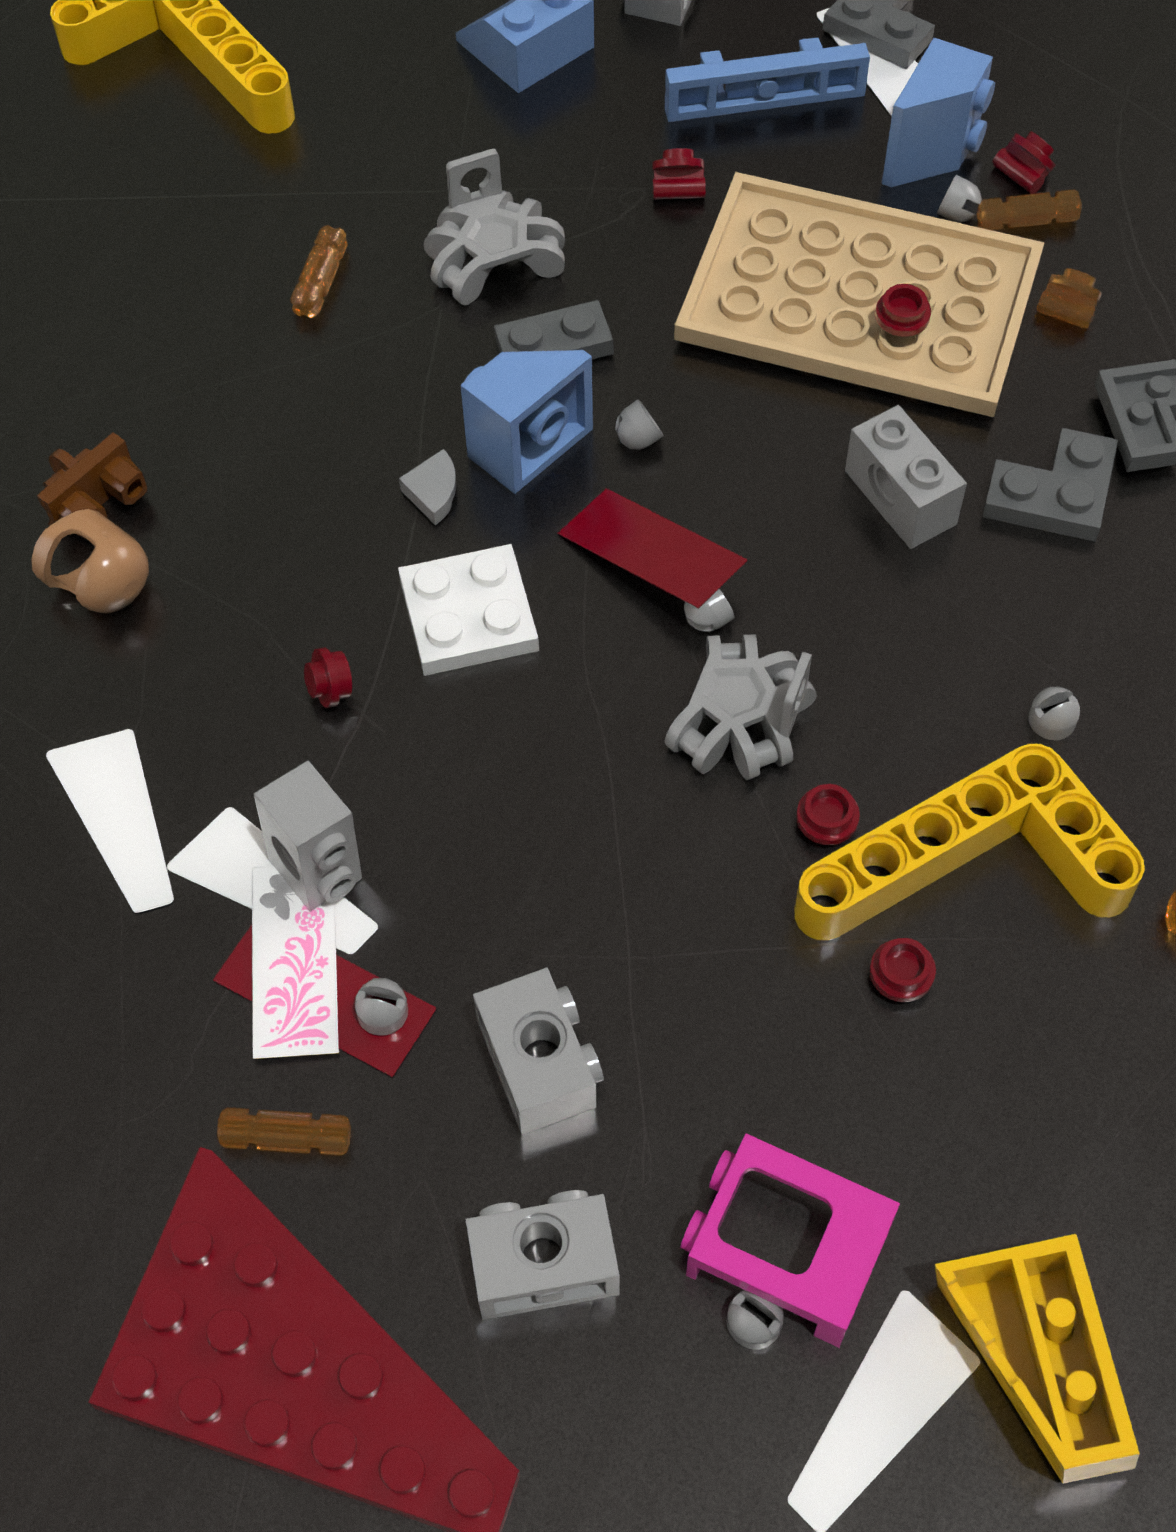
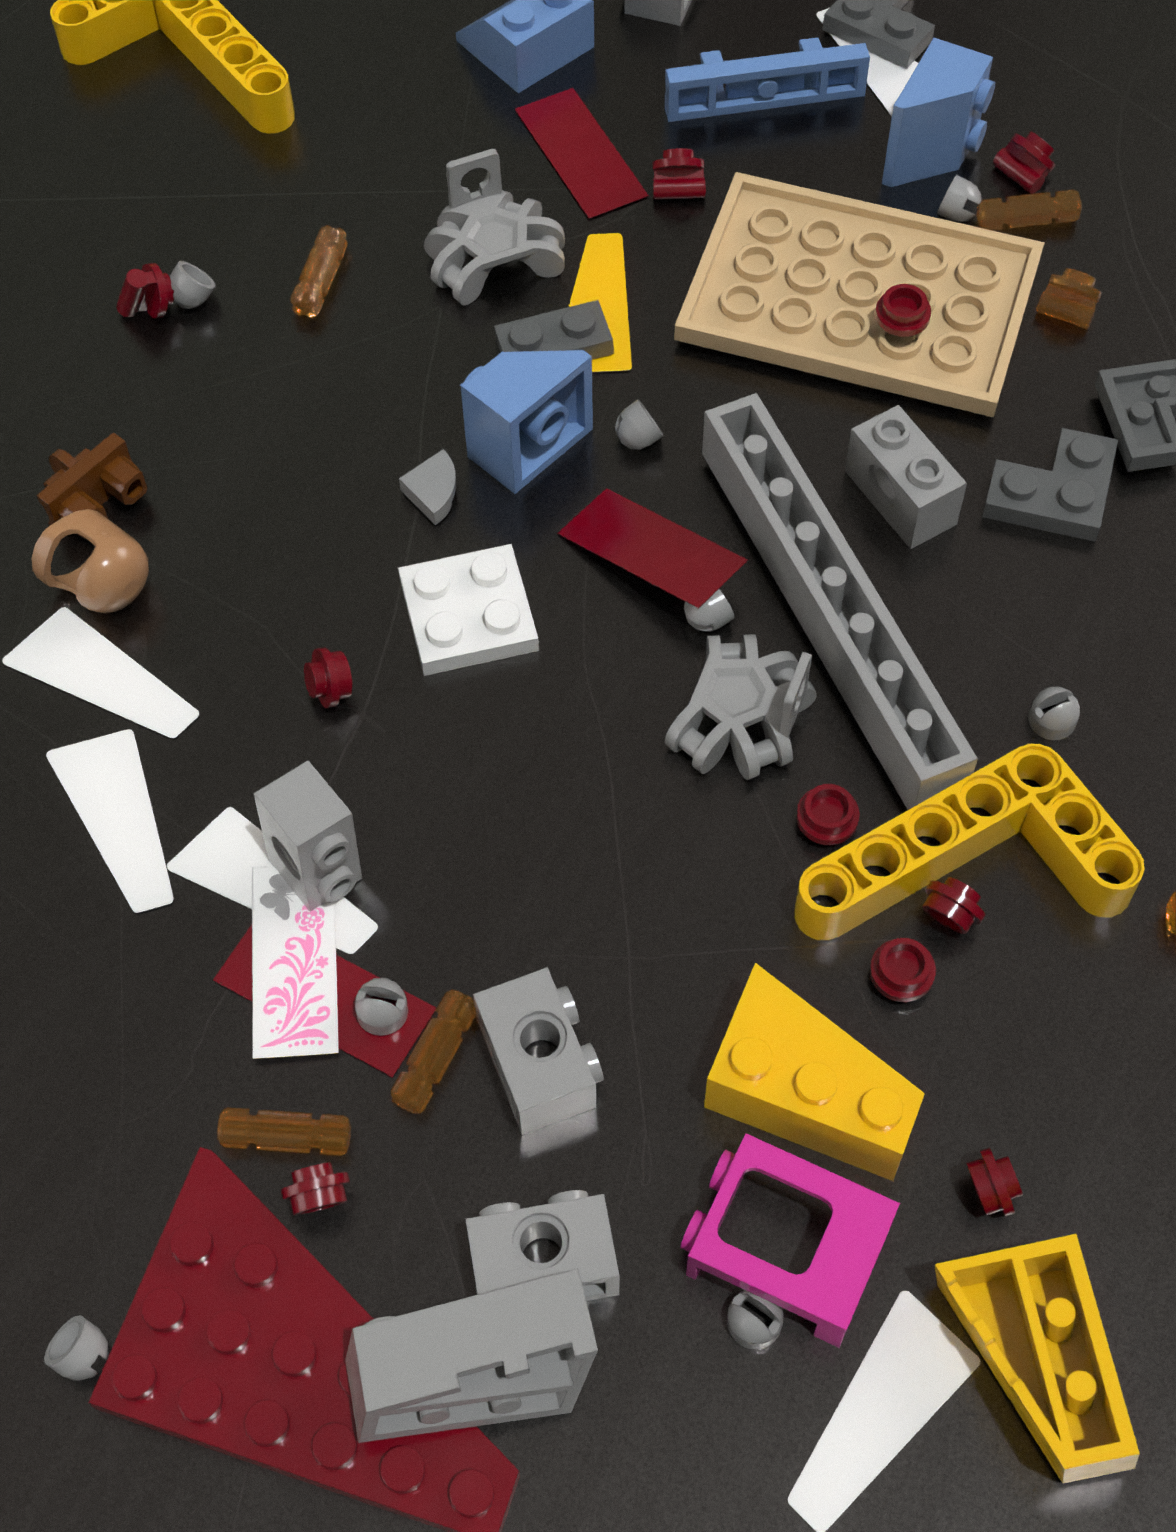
none -> white sticker [2,607,199,738]
none -> light grey hinge [44,1315,109,1381]
none -> dark red plate [116,263,174,318]
none -> light grey hinge [170,261,215,309]
none -> dark red plate [281,1162,350,1216]
none -> light grey wedge [345,1268,598,1443]
none -> clear orange axle [391,990,476,1114]
none -> dark red sticker [515,88,649,219]
none -> yellow sticker [569,233,632,372]
none -> light grey brick [702,393,978,810]
none -> yellow wedge [704,963,925,1181]
none -> dark red plate [922,877,985,934]
none -> dark red plate [966,1147,1023,1217]

